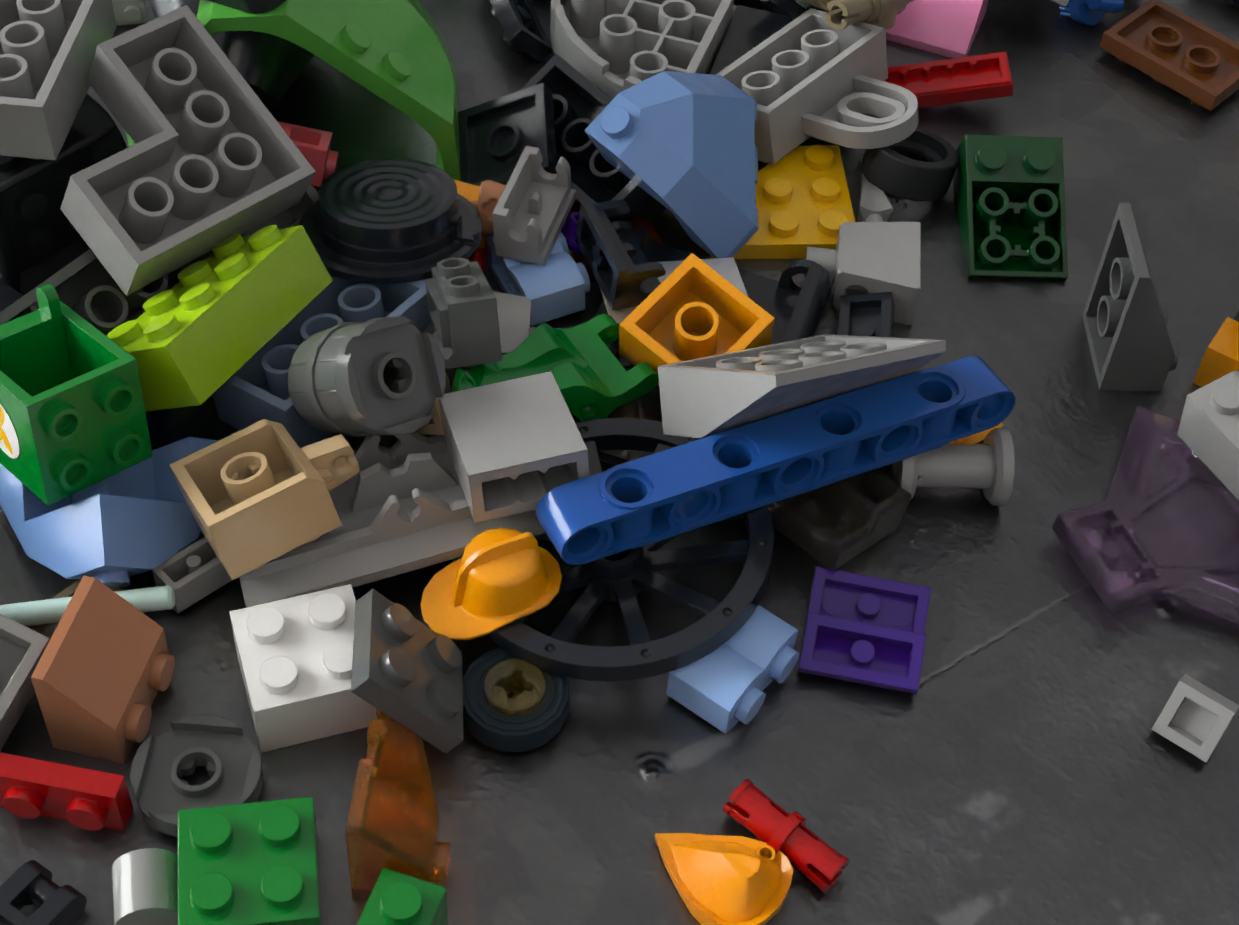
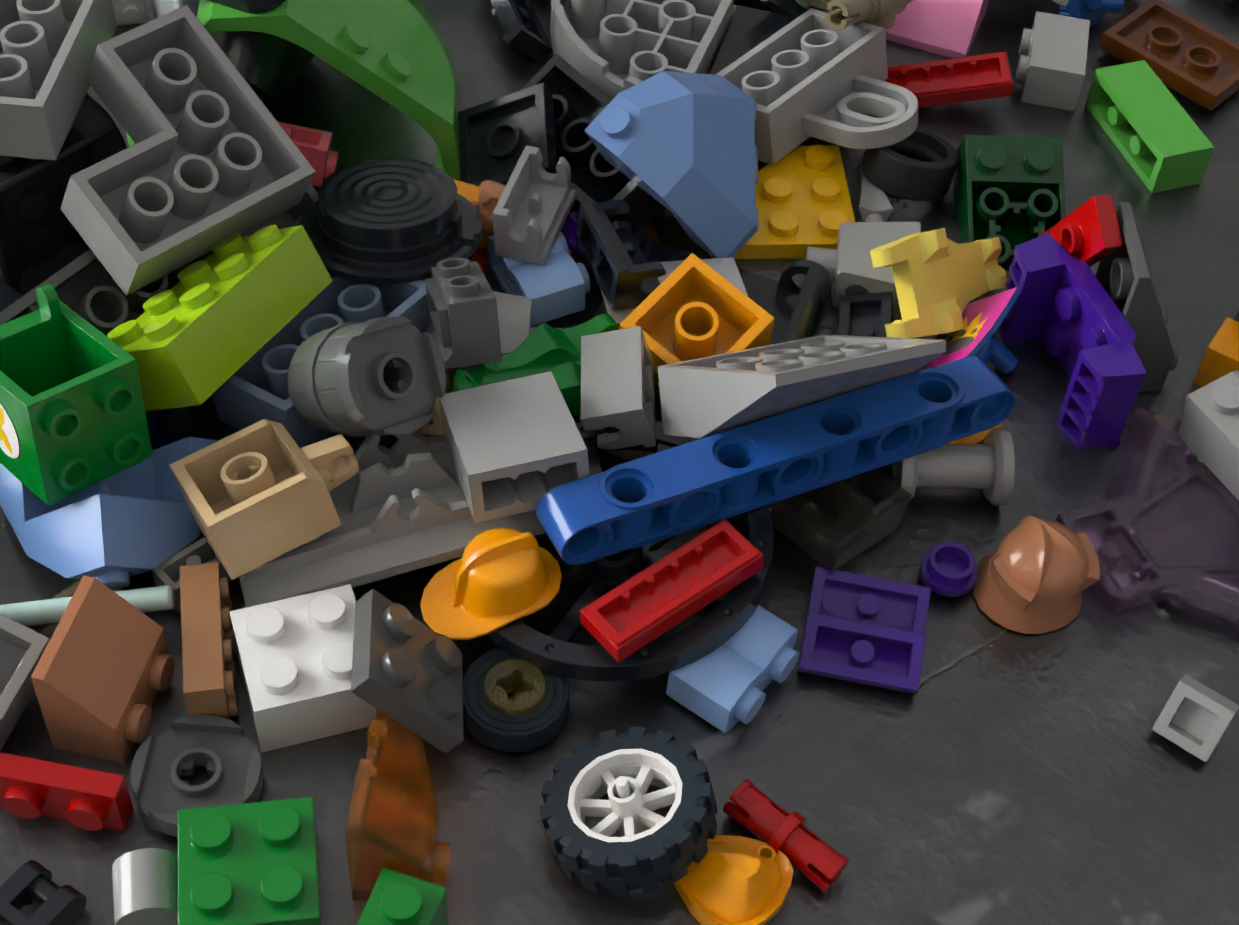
none -> medium nougat piece [180,562,238,720]
none -> black wheel [540,726,718,896]
none -> light grey hinge [580,326,656,450]
none -> red plate [580,519,764,663]
none -> light yellow animal [870,228,1008,338]
none -> dark purple plate [920,541,979,597]
none -> shield [926,287,1021,374]
none -> nougat helmet [973,515,1100,634]
none -> dark purple plate [997,233,1147,450]
none -> light grey brick [1015,11,1090,111]
none -> red plate [1039,194,1123,267]
none -> bright green brick [1085,60,1214,194]

